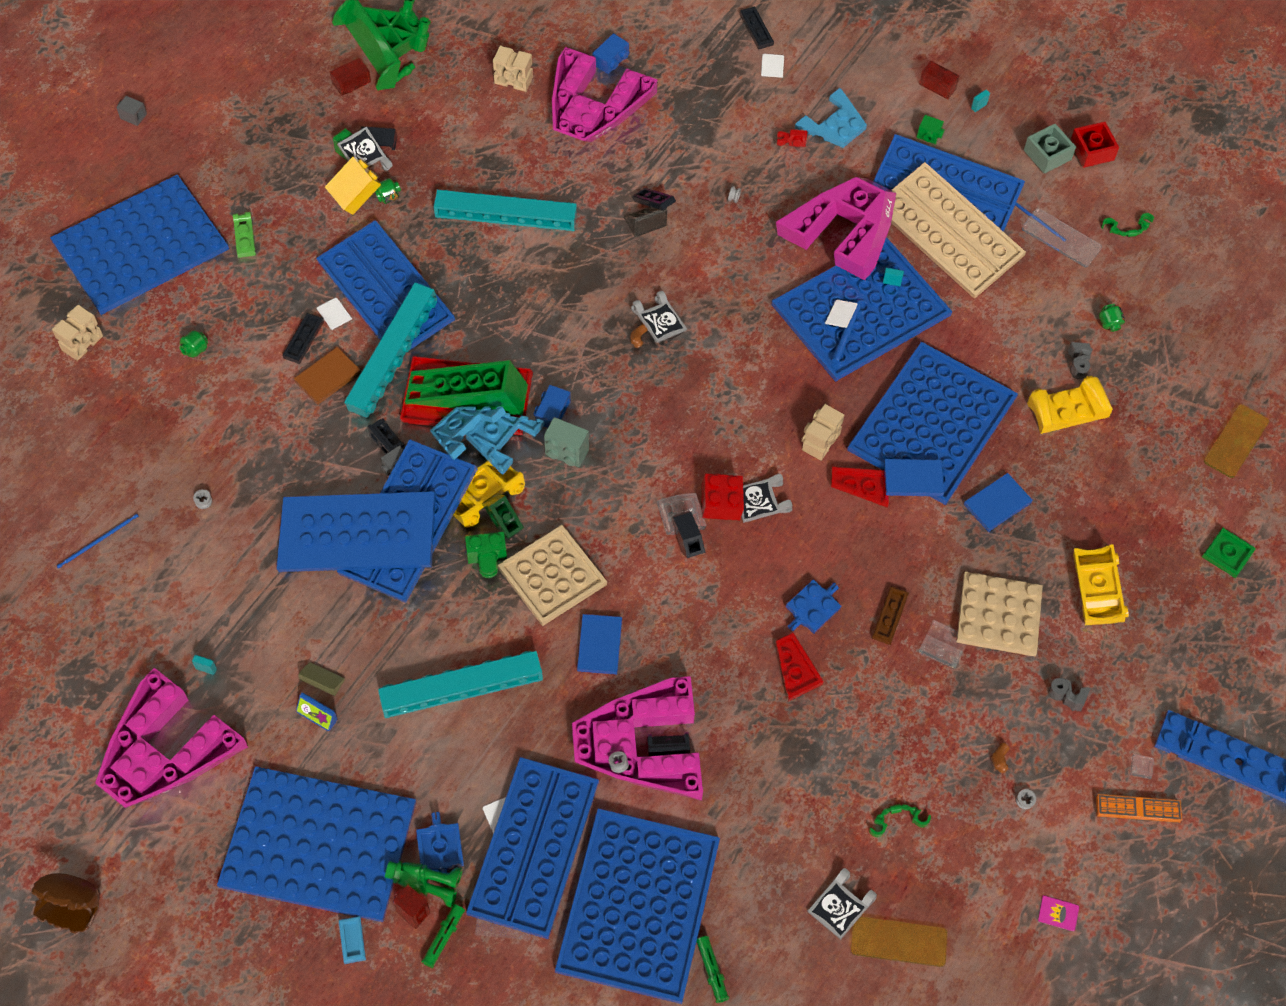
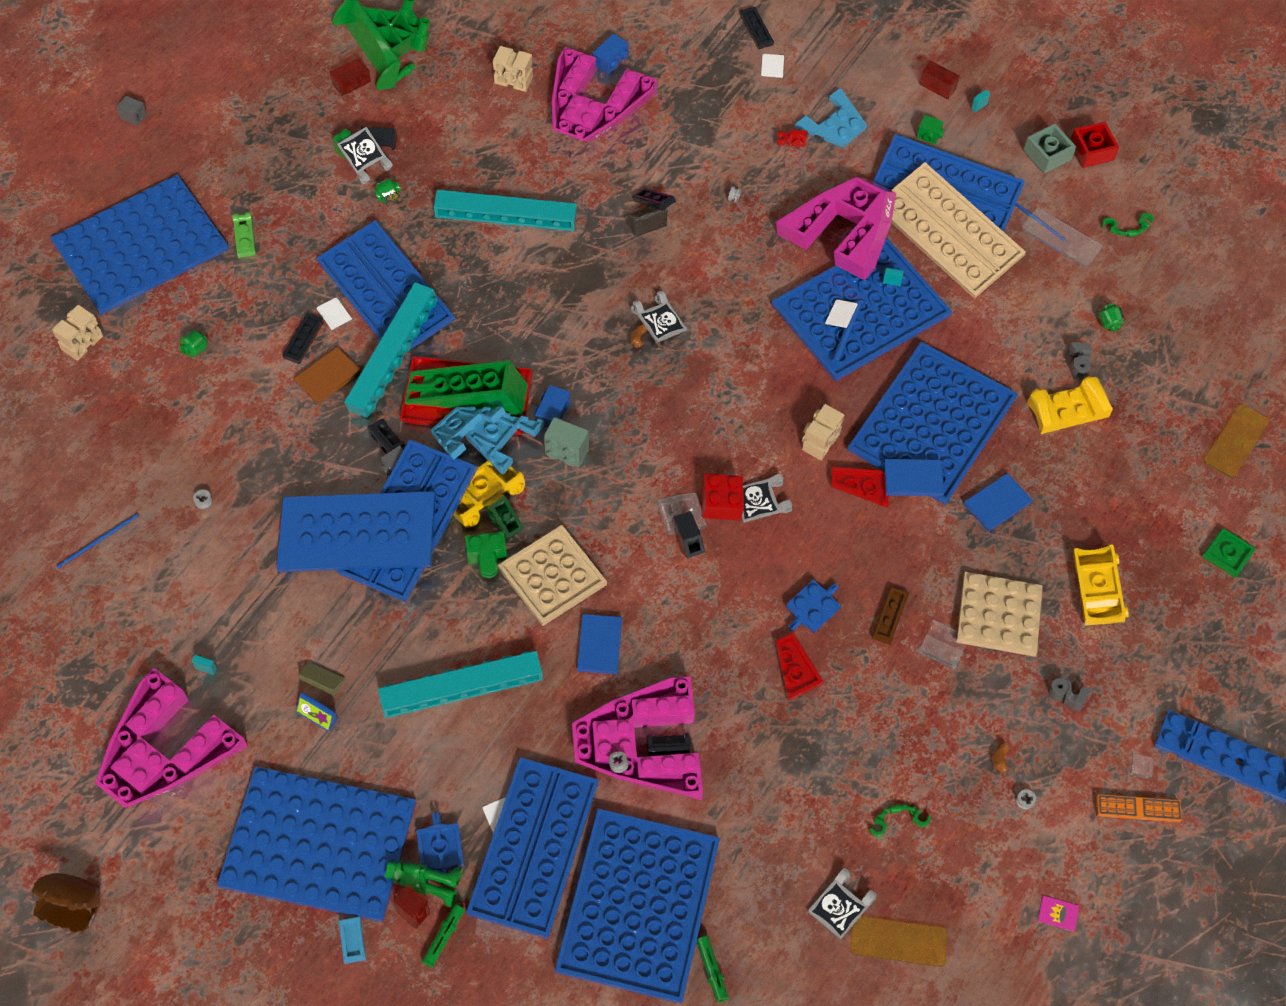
yellow brick [325,157,381,215] -> none

